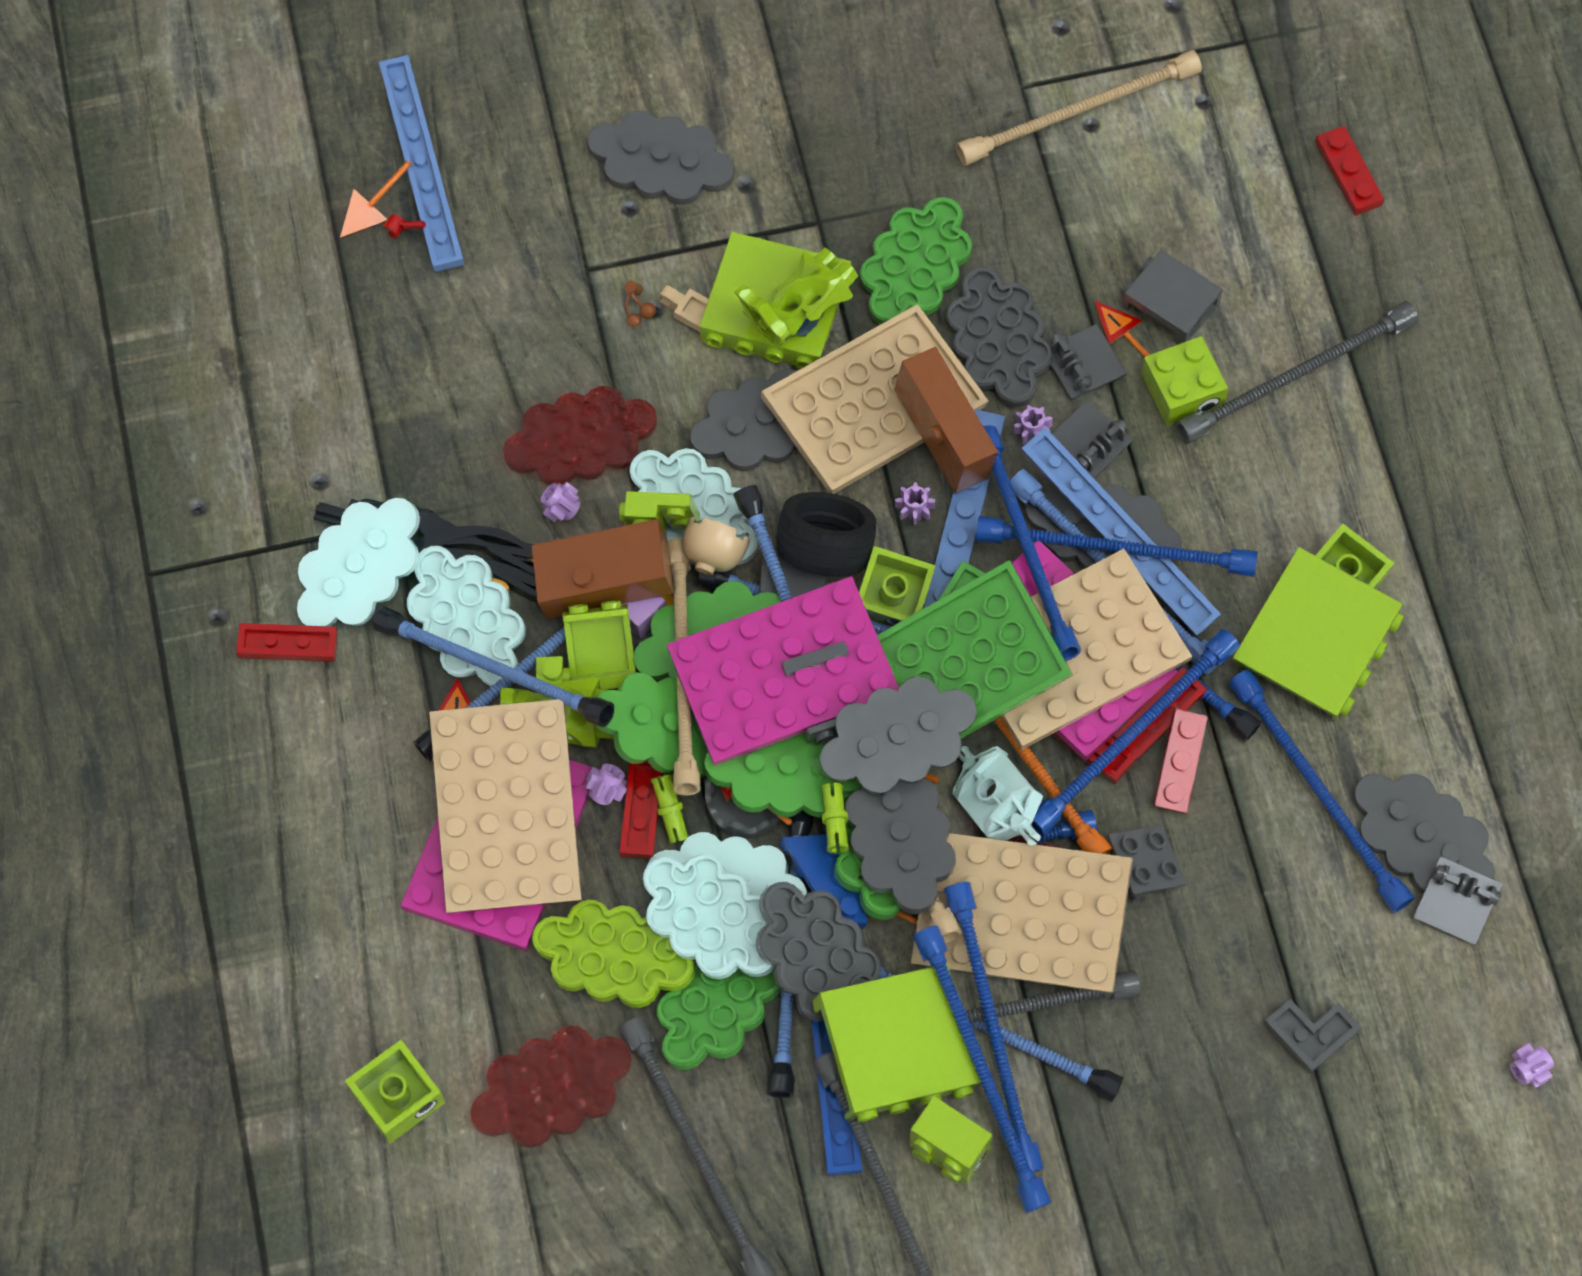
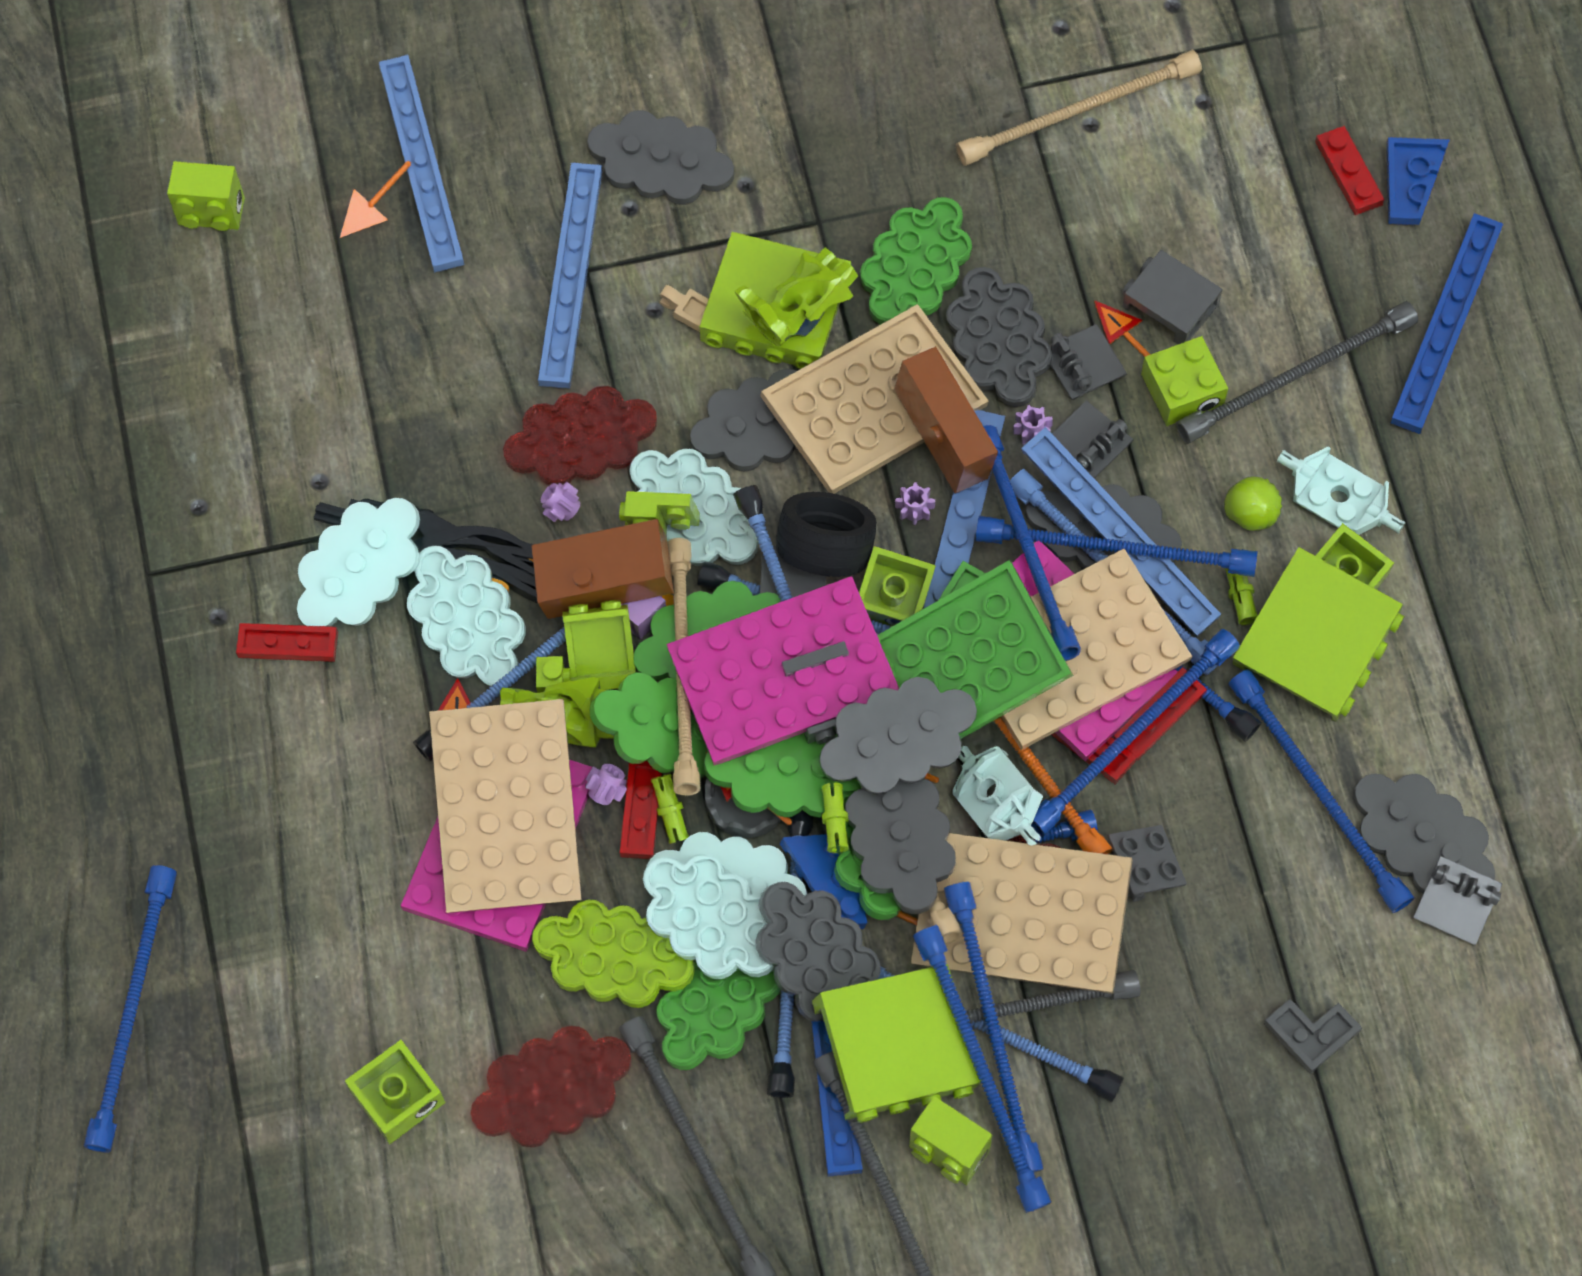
medium blue hose [373,607,615,727] -> none
red hand [382,214,426,239] -> none
dark orange piece [625,280,656,327] -> none
tan cylinder [682,517,750,576] -> none
plate [1153,709,1208,814] -> none
lavender gear [1510,1043,1554,1088] -> none
none -> blue hose [83,865,177,1153]
none -> lime brick [167,161,245,231]
none -> medium blue plate [538,163,602,389]
none -> lime hair [1224,476,1282,531]
none -> lime pin [1224,568,1258,625]
none -> light aqua plate [1277,447,1405,535]
none -> blue wing [1386,137,1450,225]
none -> blue plate [1390,213,1503,434]

